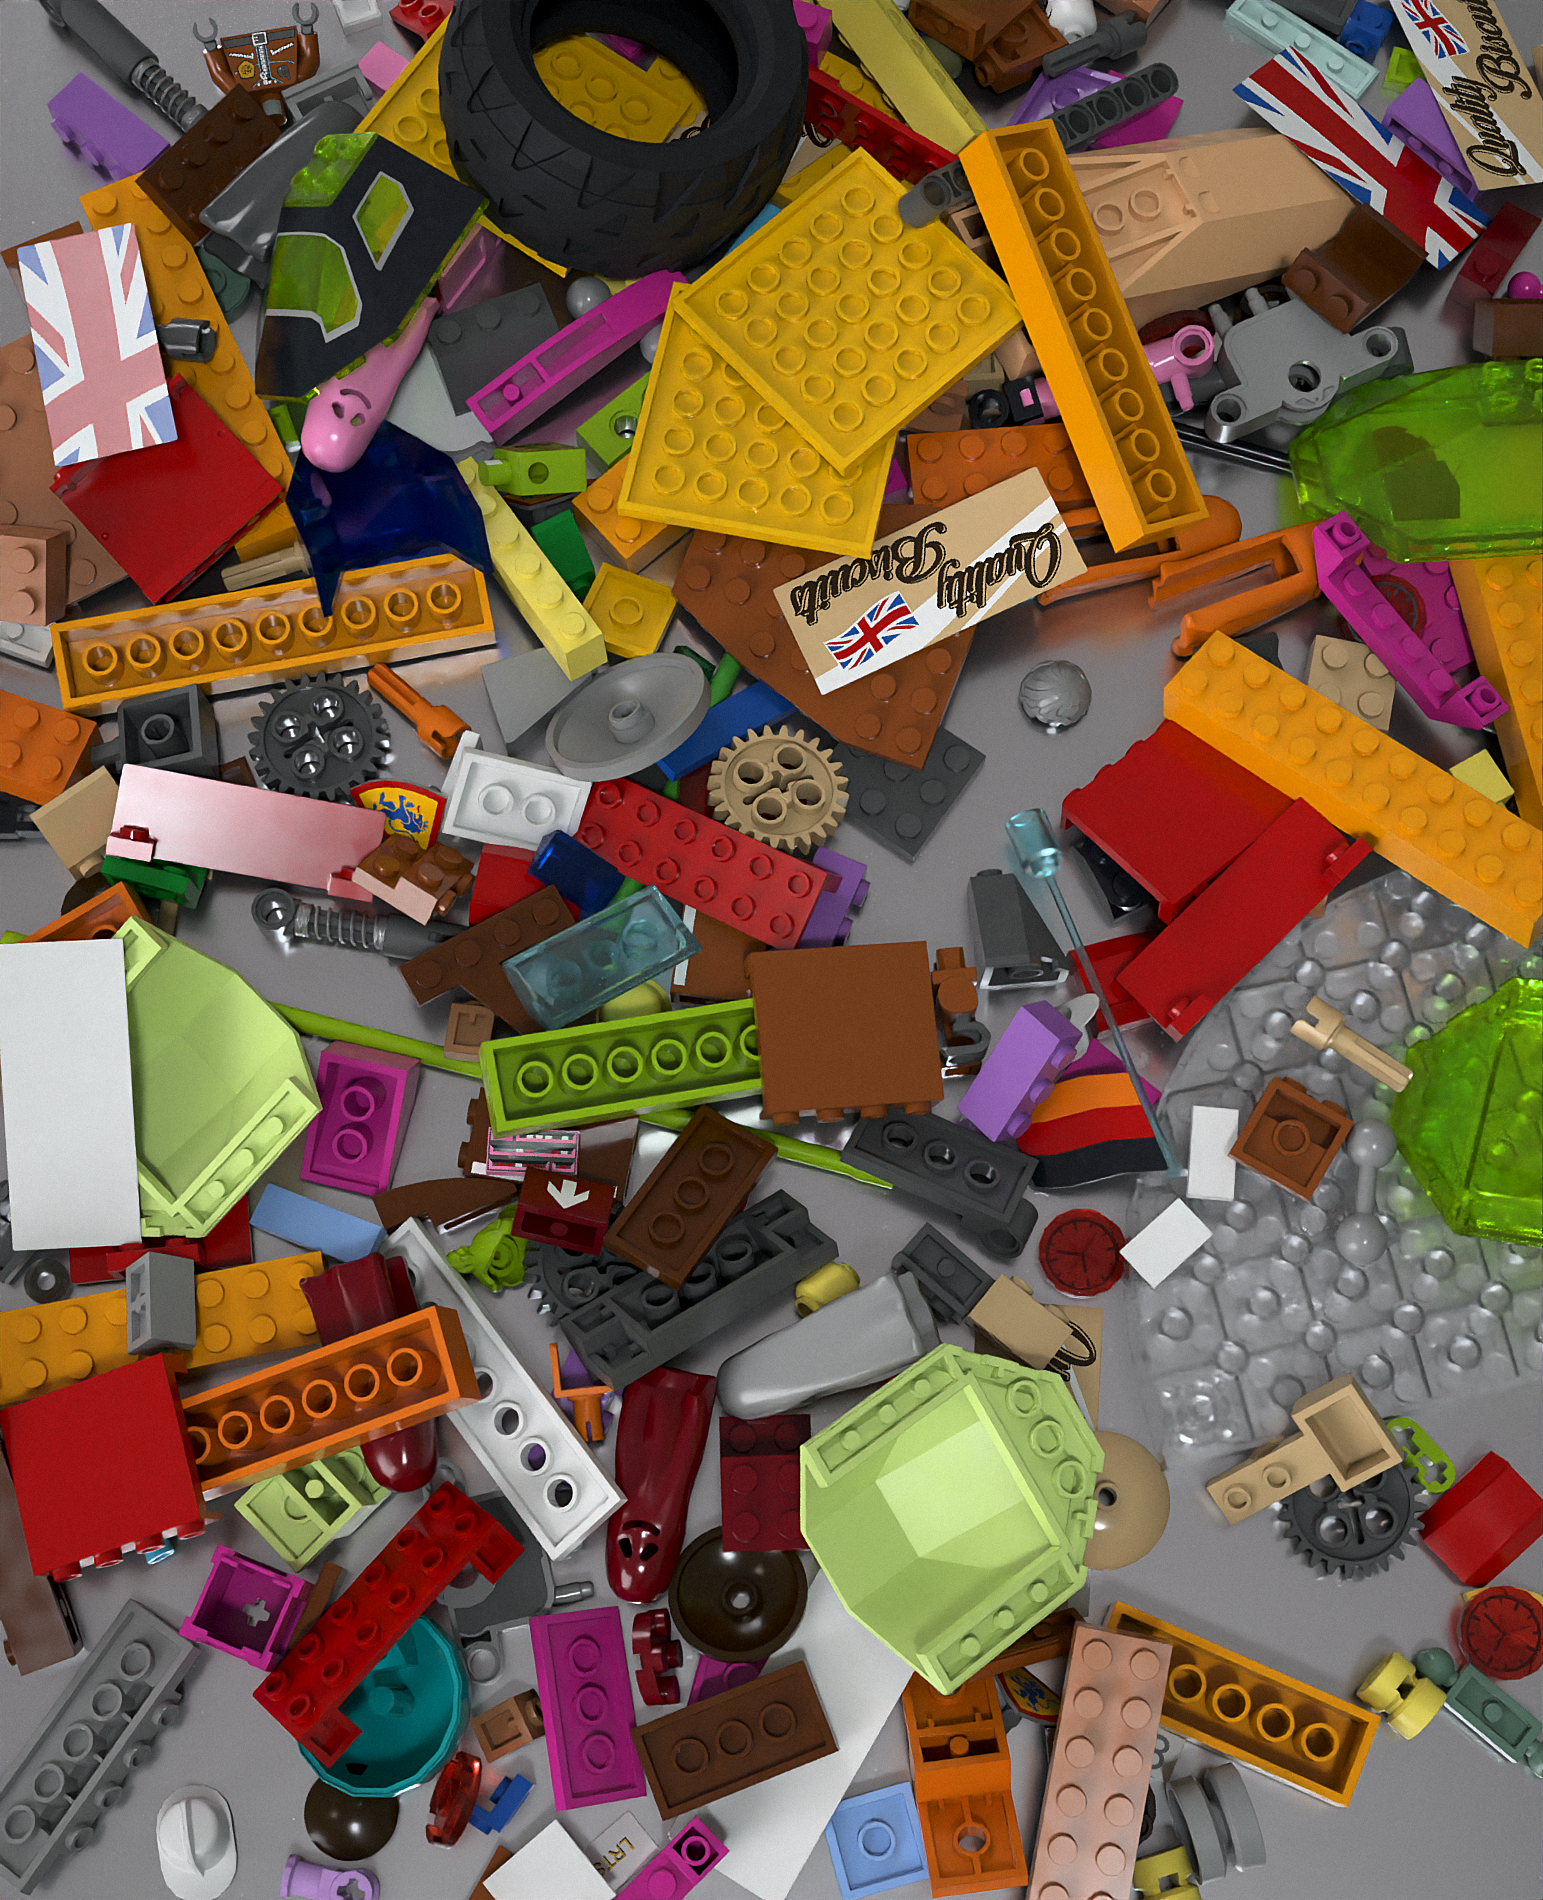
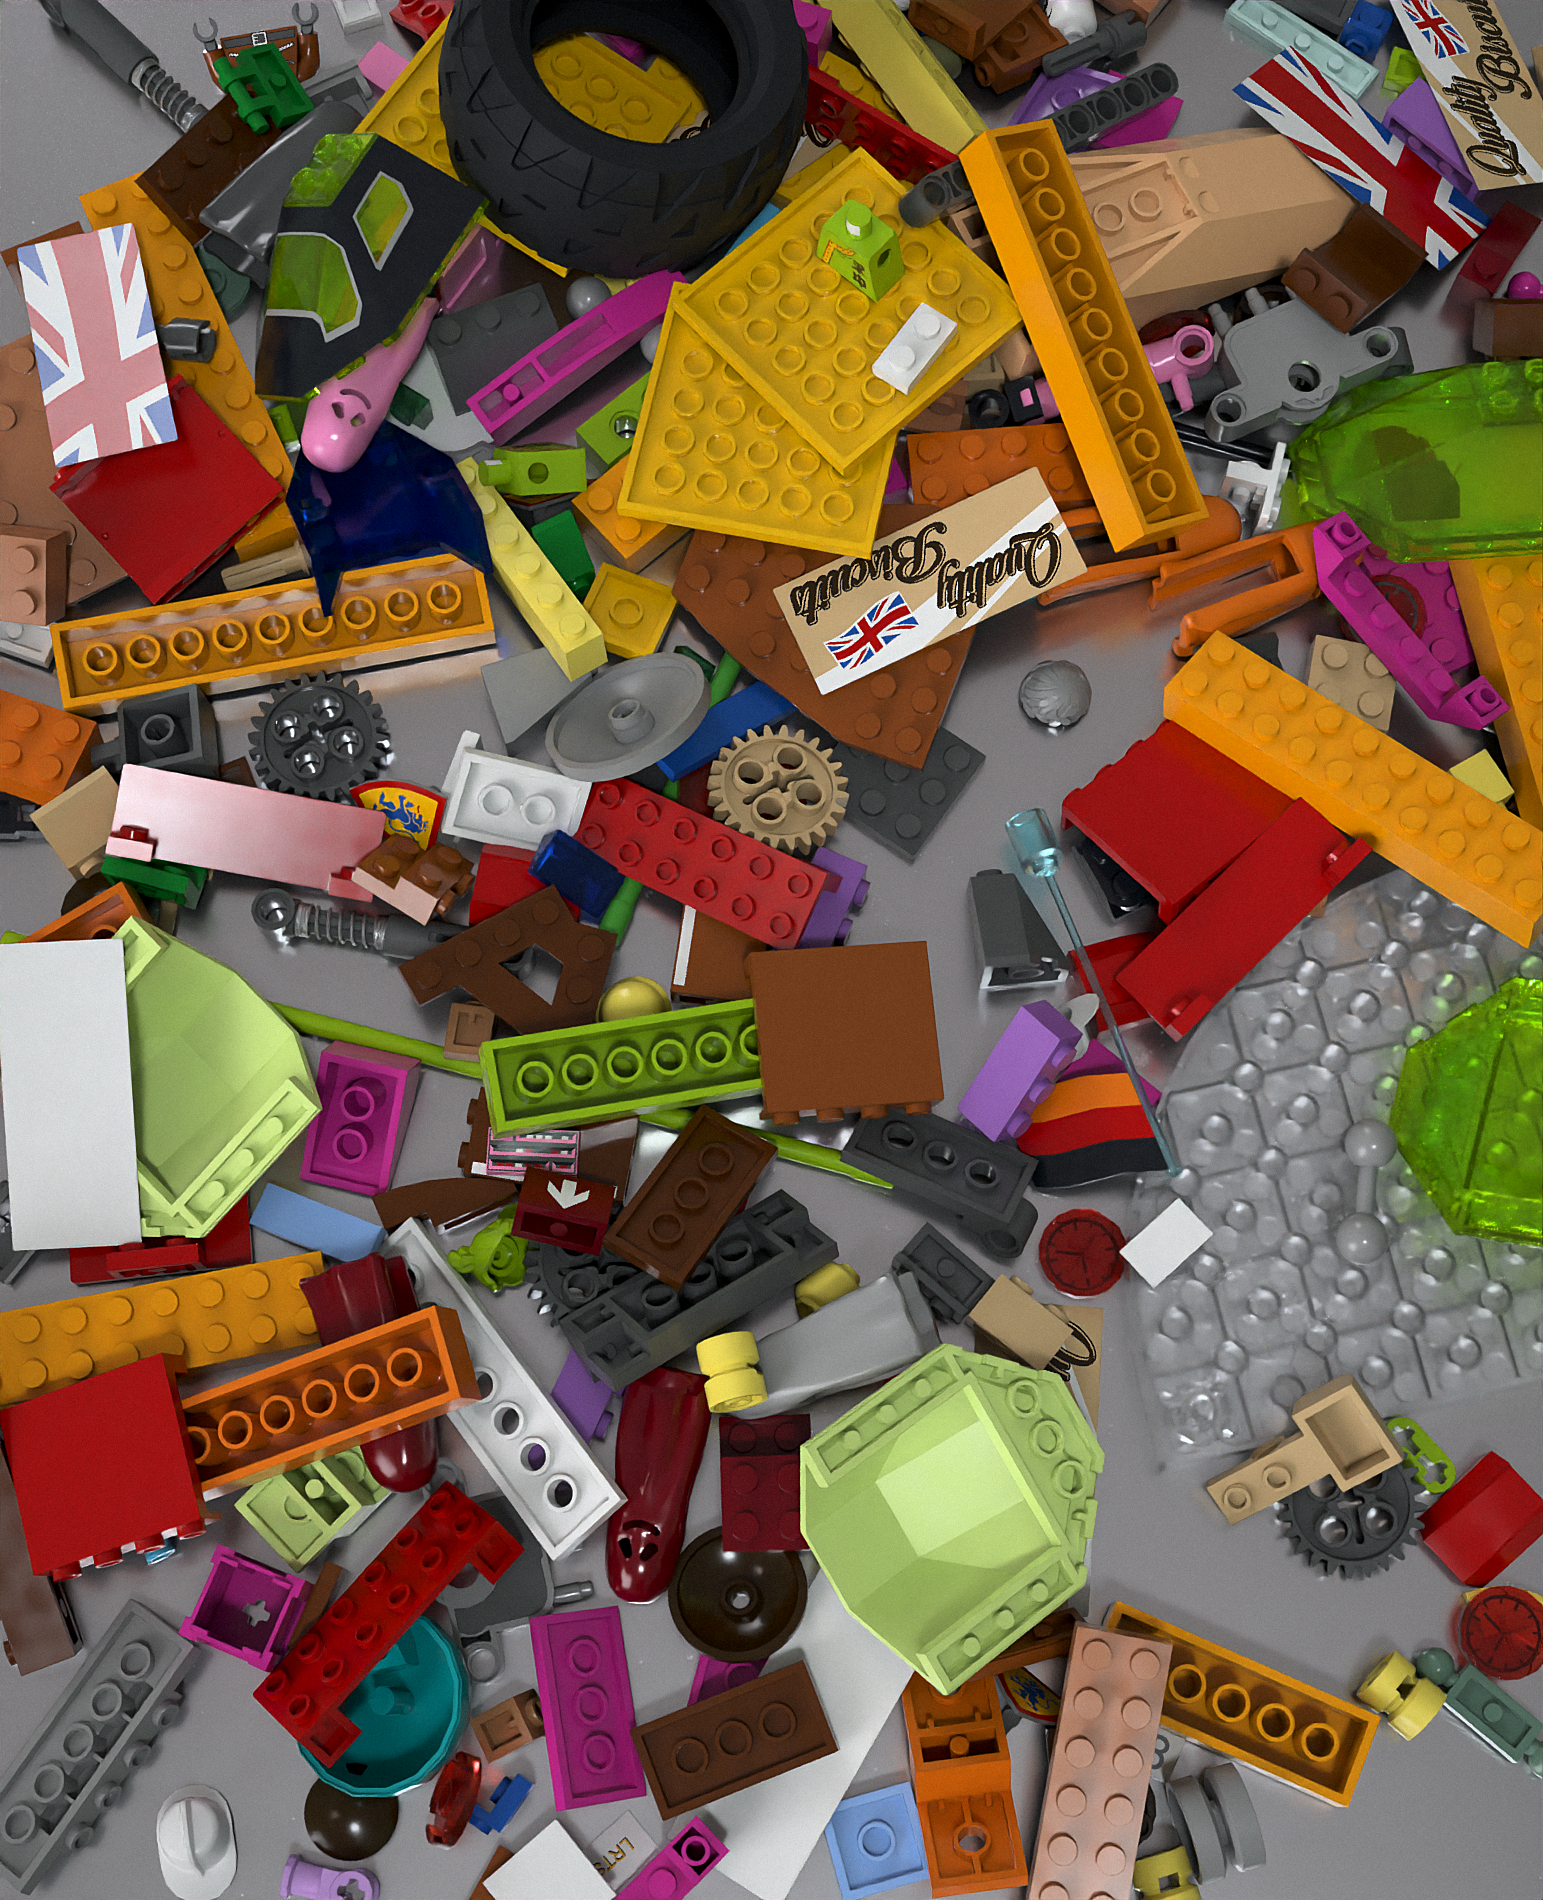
clear smoke plate [23,1259,70,1304] -> none
medium lavender brick [47,72,171,181] -> none
light grey hinge [126,1251,196,1356] -> none
orange piece [367,663,472,760] -> none
clear light blue slope [502,883,702,1031] -> none
orange bracket [549,1342,614,1442] -> none
dark red plate [632,1608,683,1706] -> none
dark orange hips [930,947,991,1078] -> none
tan dish [1083,1431,1170,1570] -> none
white tile [1186,1105,1239,1202] -> none
dark orange plate [1227,1076,1354,1203] -> none
tan piece [1289,995,1413,1093] -> none
none -> green plate [213,42,315,135]
none -> clear green plate [389,382,434,431]
none -> light yellow wheel [696,1331,769,1413]
none -> lime torso [816,199,905,303]
none -> white plate [872,302,958,396]
none -> white bracket [1217,442,1290,538]

